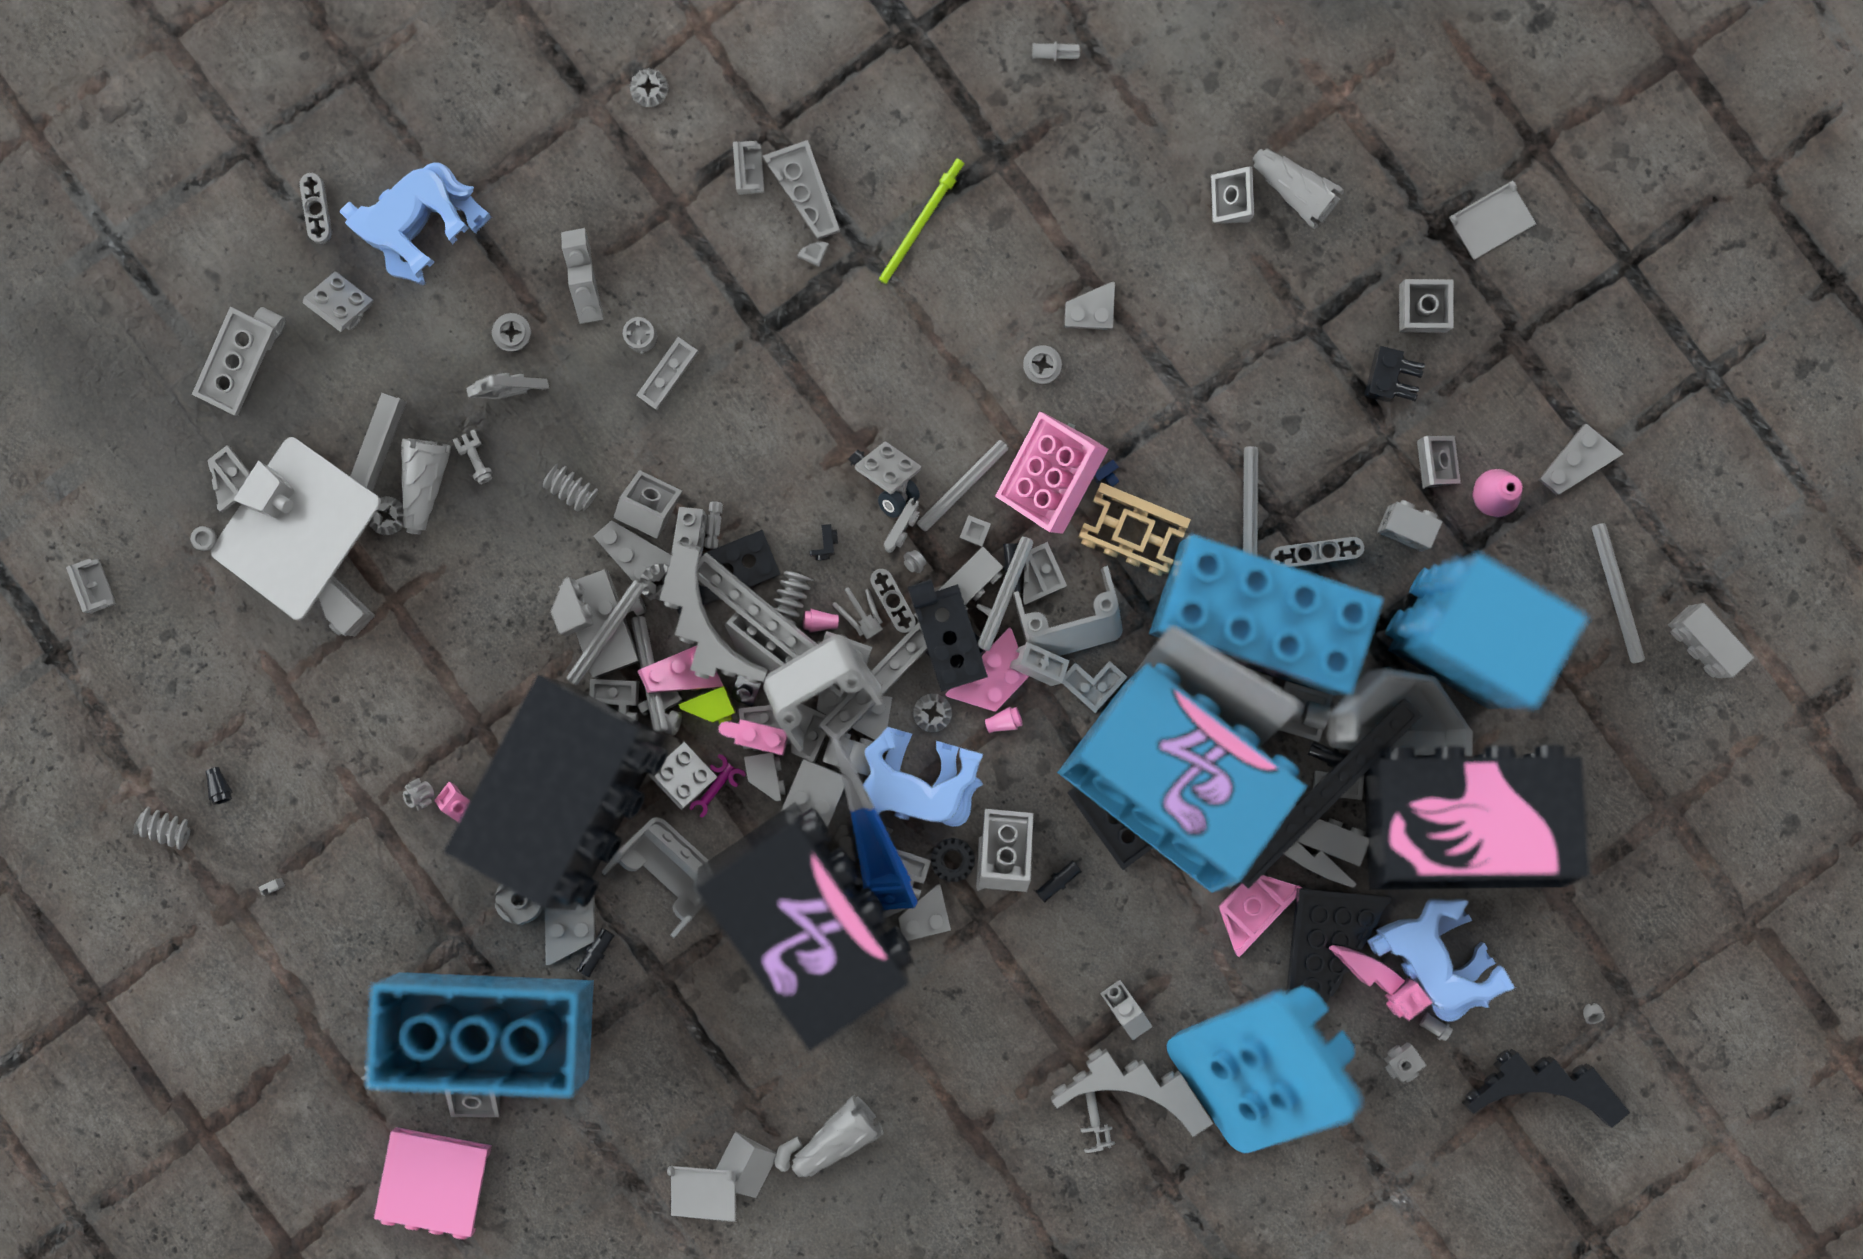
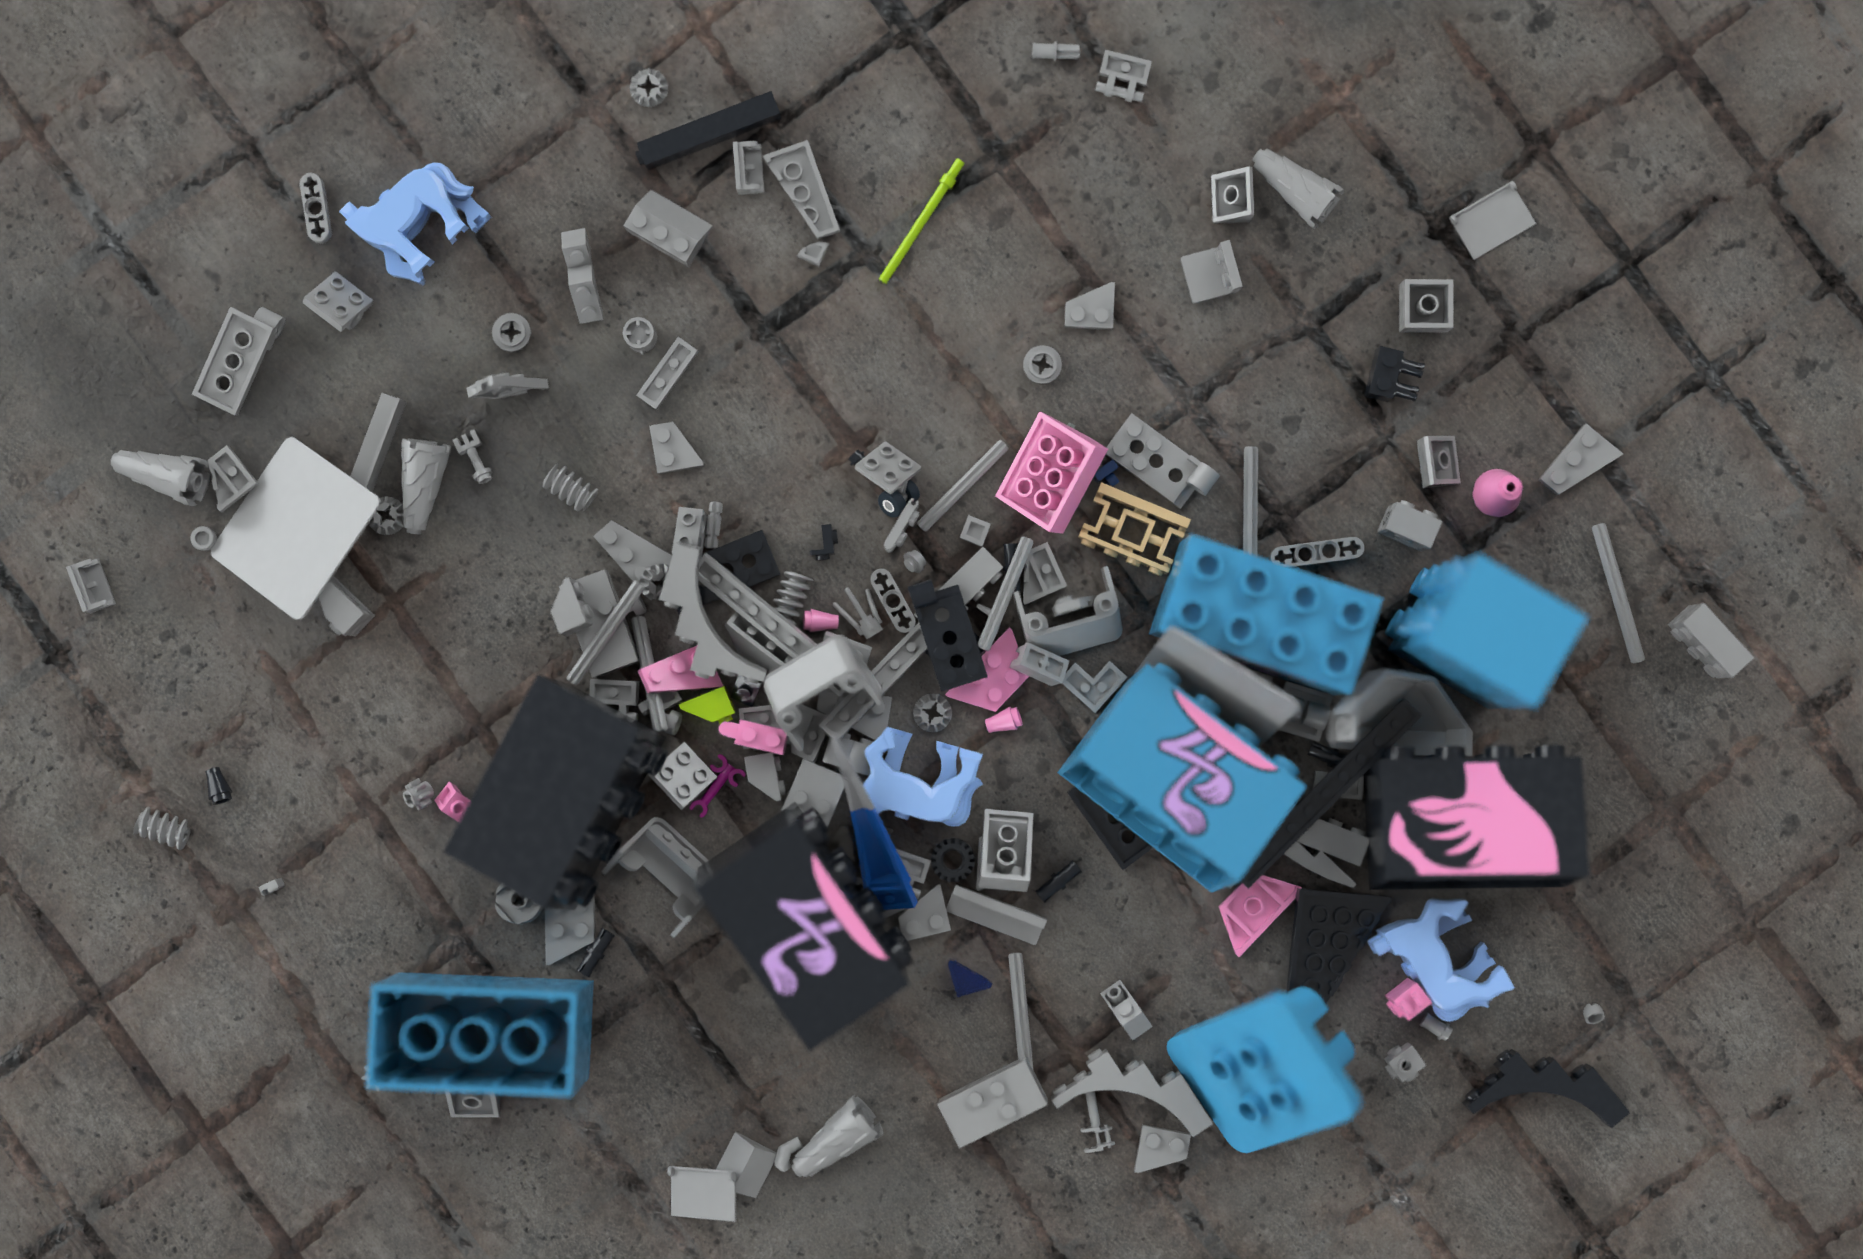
torso [234,461,294,518] -> none
bright pink panel [374,1127,492,1239] -> none
light grey slope [613,470,682,539] -> none
bright pink slope [1329,945,1405,995] -> none
none -> light grey cone [111,450,210,506]
none -> light grey slope [624,190,713,267]
none -> black brick [635,91,782,170]
none -> light grey wing [649,422,704,474]
none -> light grey brick [937,1056,1048,1148]
none -> light grey panel [946,884,1047,945]
none -> clear blue slope [948,958,993,998]
none -> light grey axle [1008,952,1033,1069]
none -> light grey wing [1051,595,1097,618]
none -> light grey plate [1095,50,1152,102]
none -> light grey hinge [1106,413,1220,509]
none -> light grey wing [1134,1124,1191,1173]
none -> light grey bracket [1180,240,1243,304]

